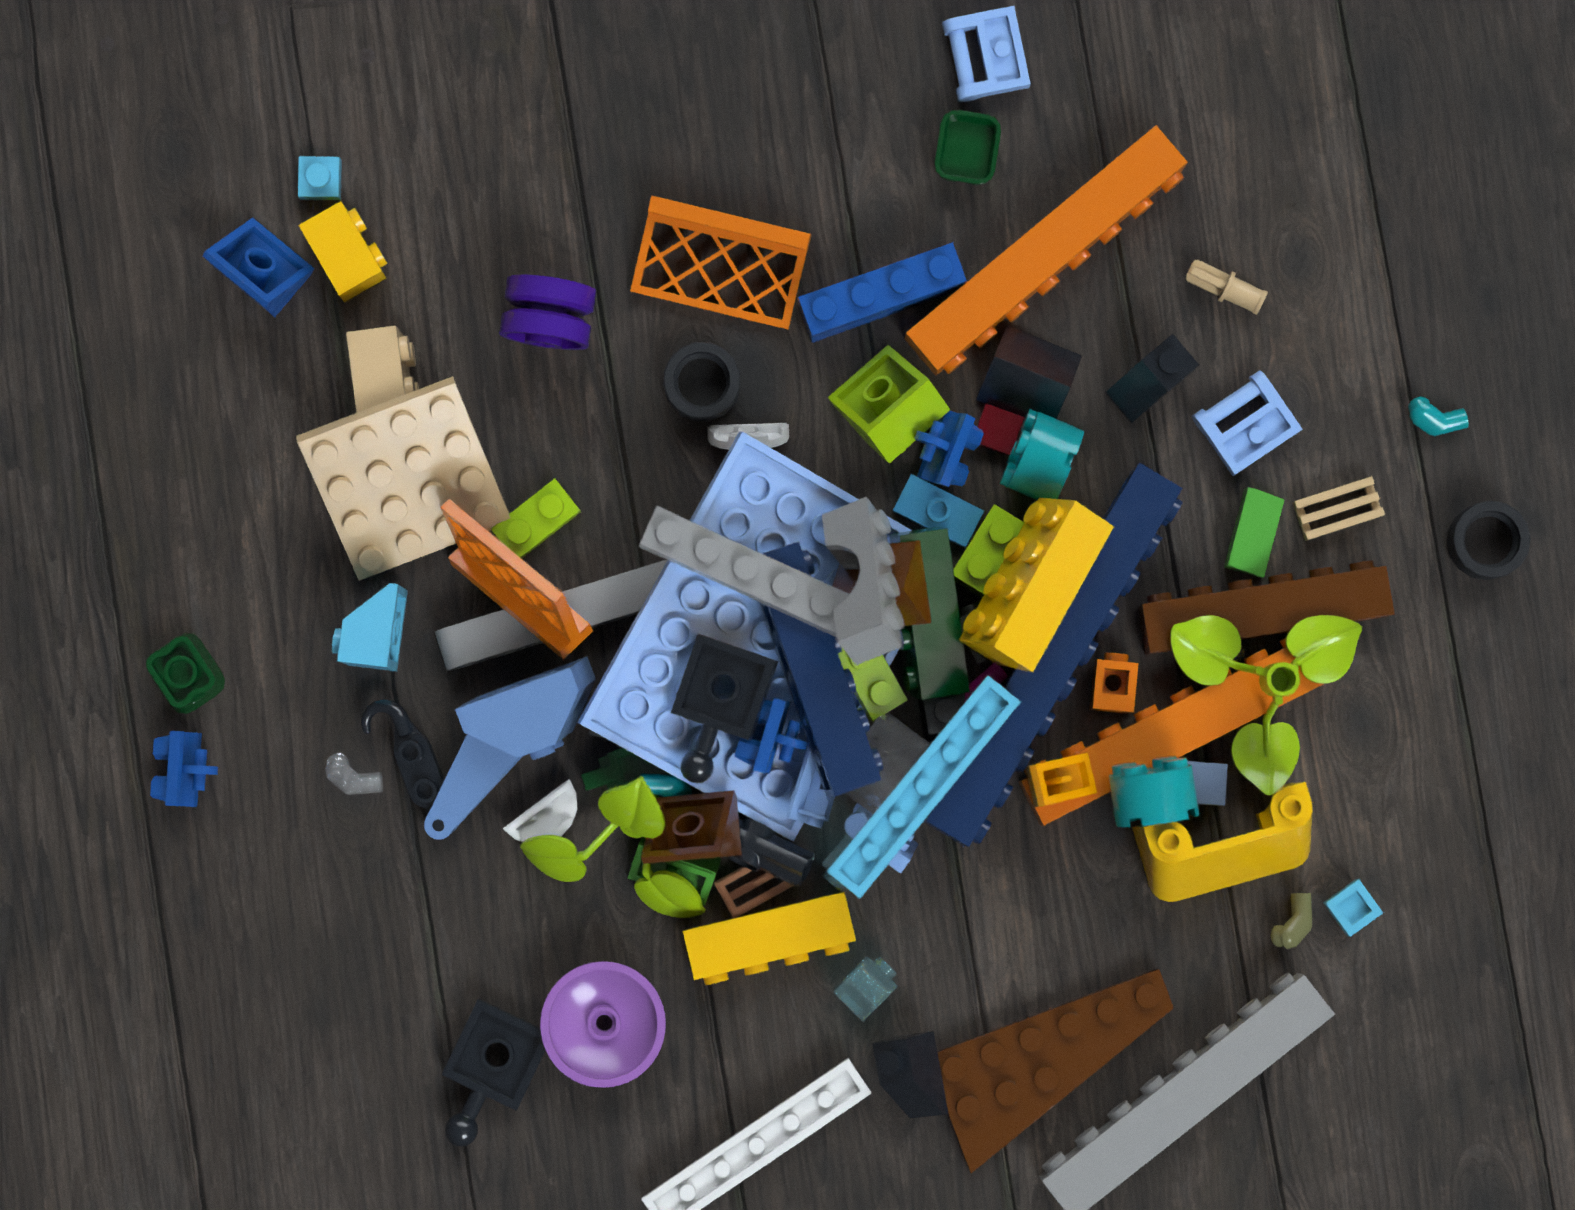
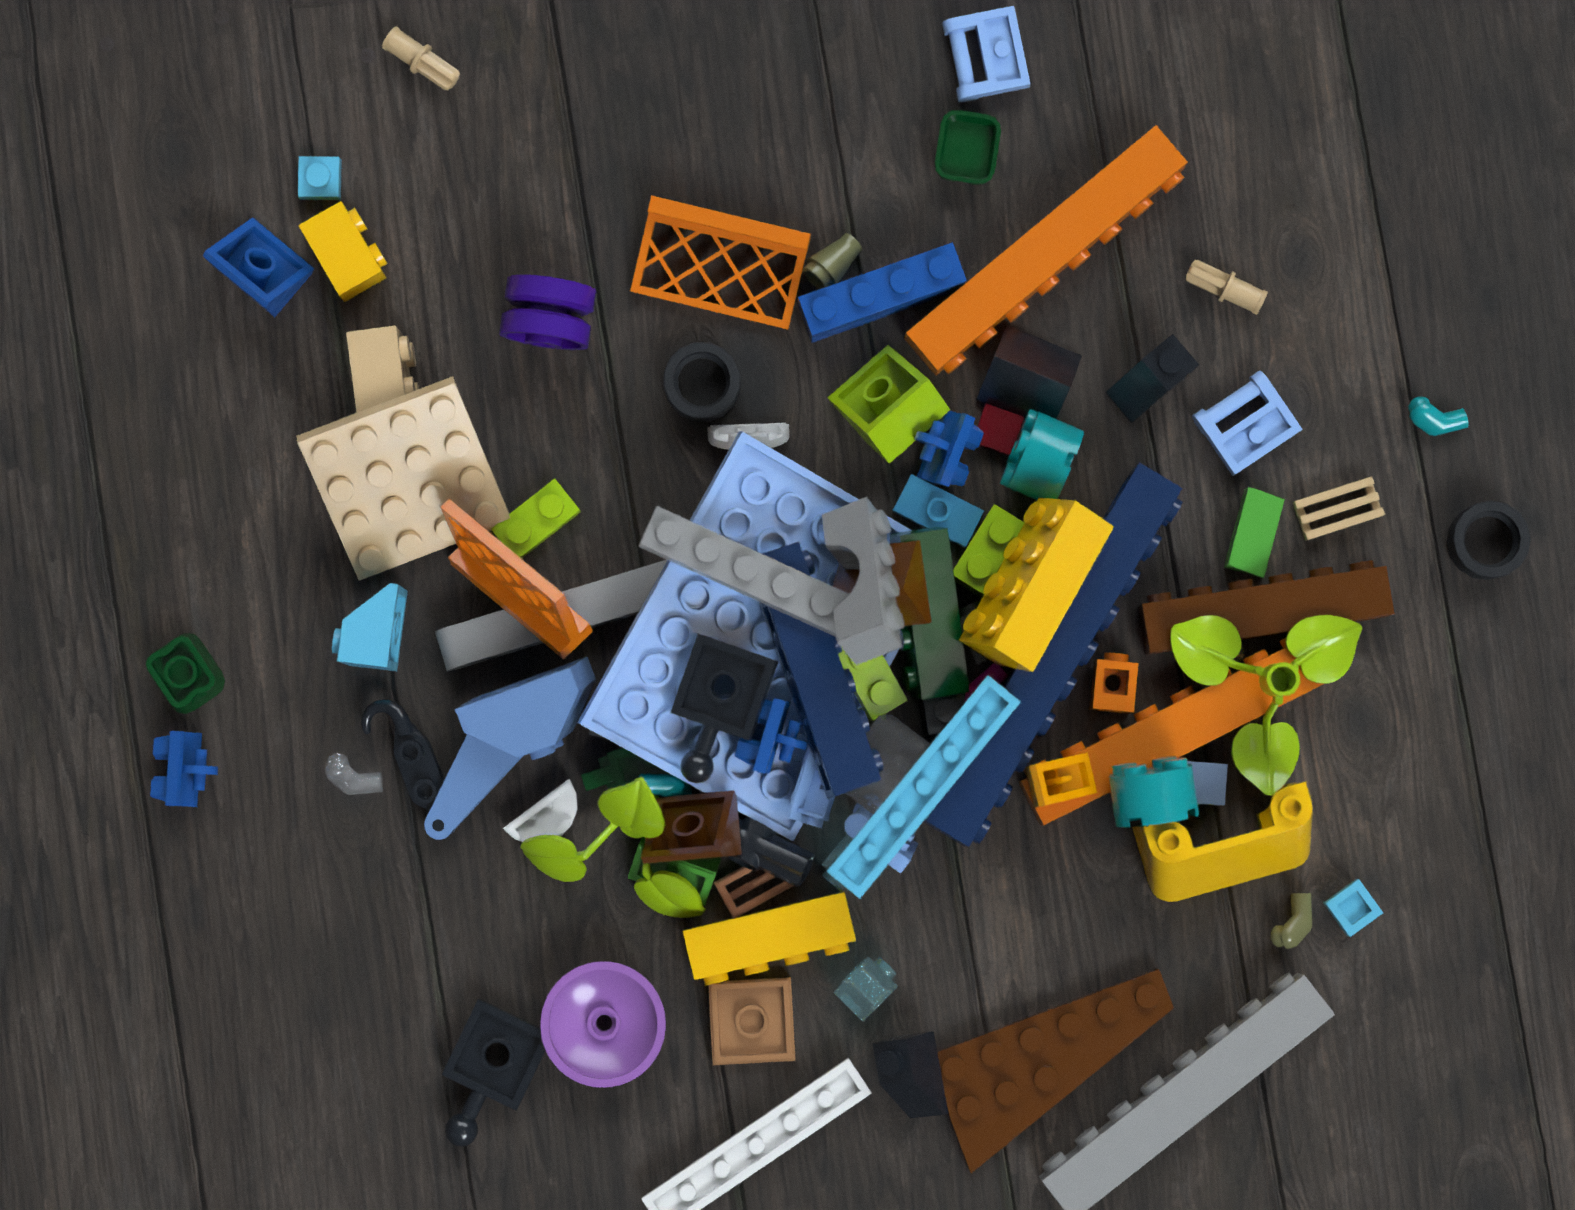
none -> tan axle [382,26,460,90]
none -> medium nougat tile [709,977,795,1065]
none -> olive cone [803,233,862,290]

